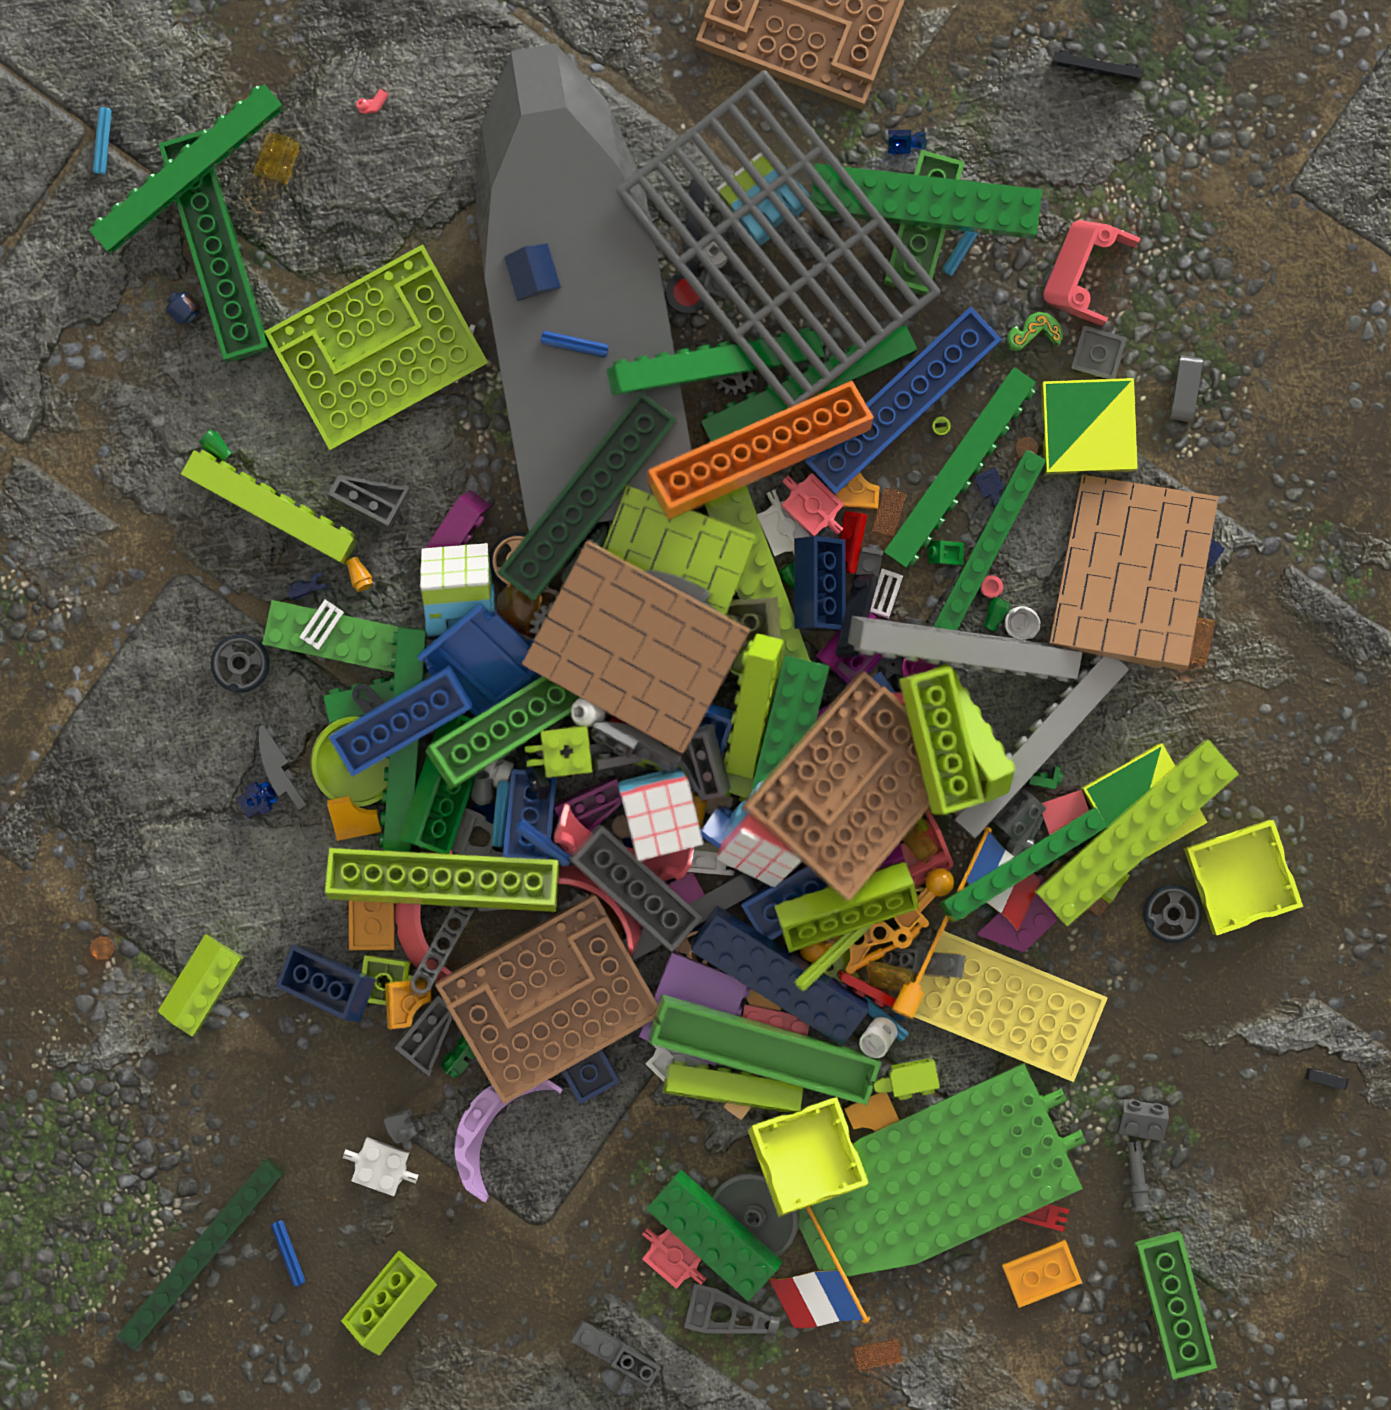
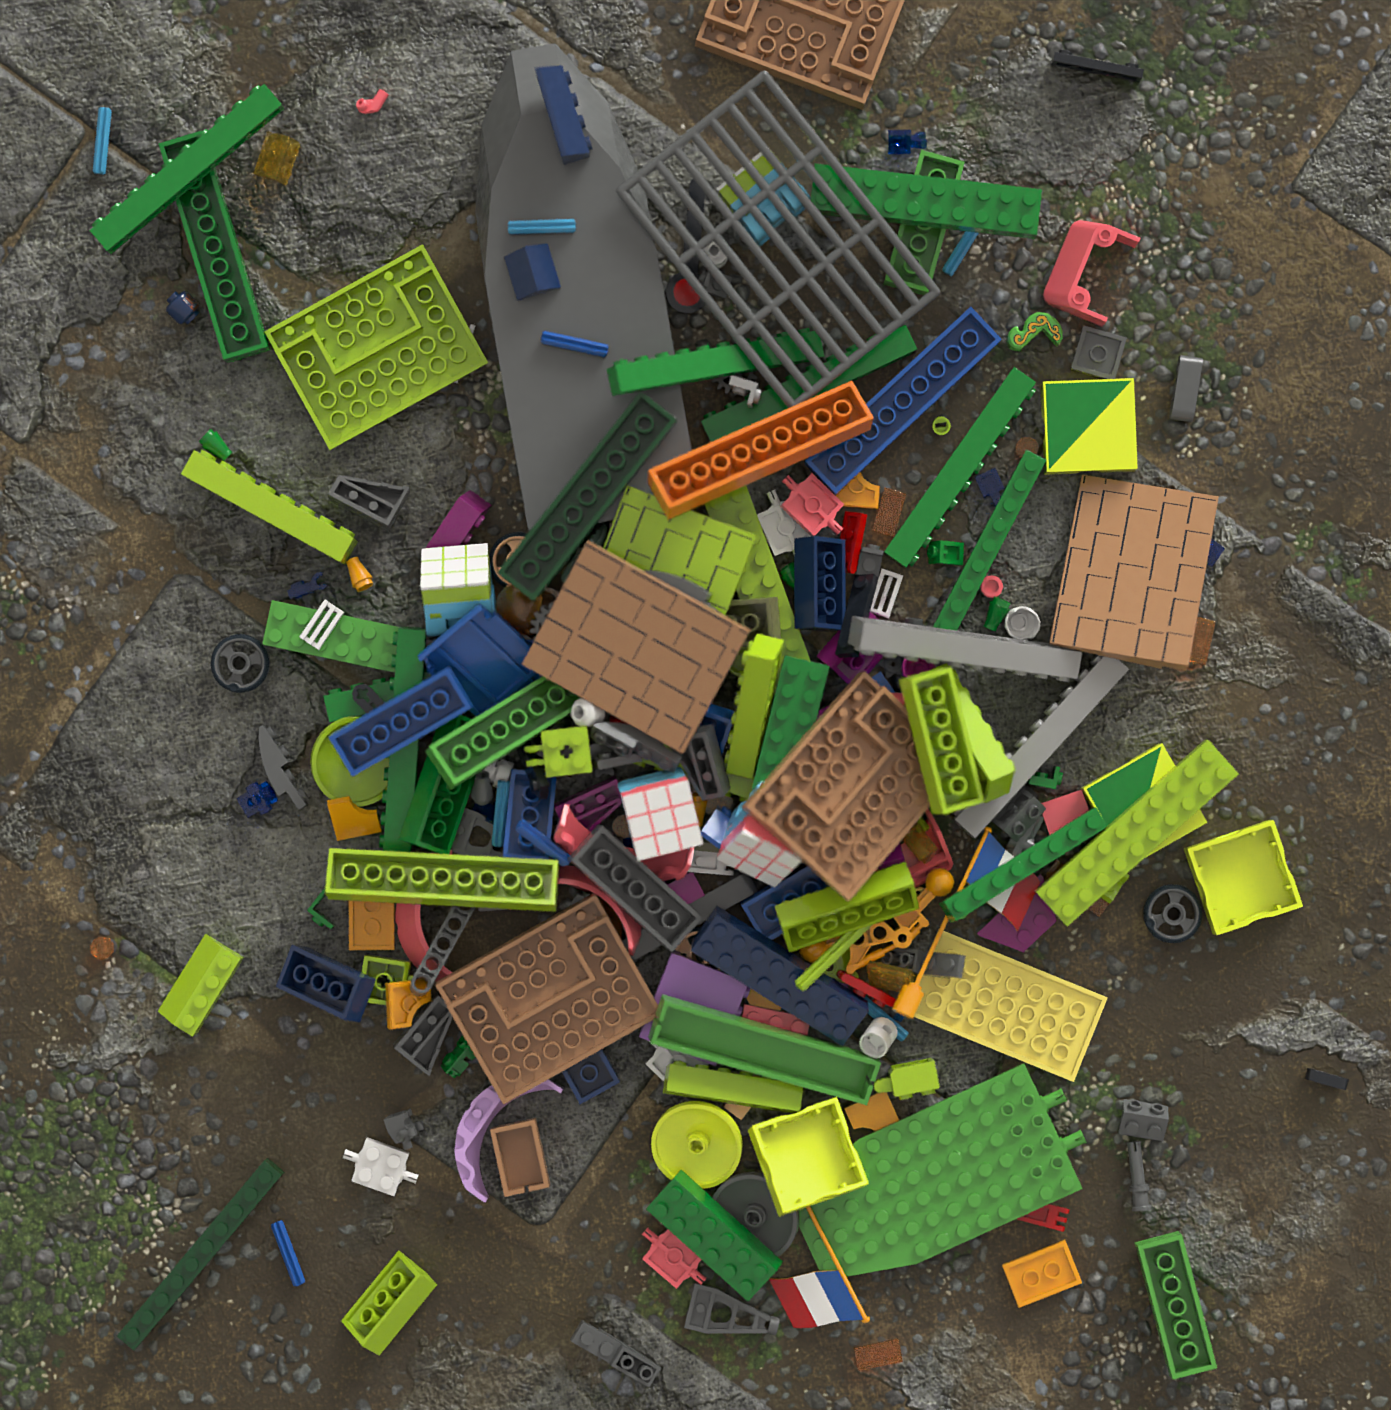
none -> green bracket [307,889,336,929]
none -> medium nougat piece [490,1117,550,1197]
none -> dark azure axle [508,219,576,234]
none -> dark blue slope [535,65,592,165]
none -> neon yellow dish [651,1101,743,1189]
none -> light grey bracket [729,376,761,408]

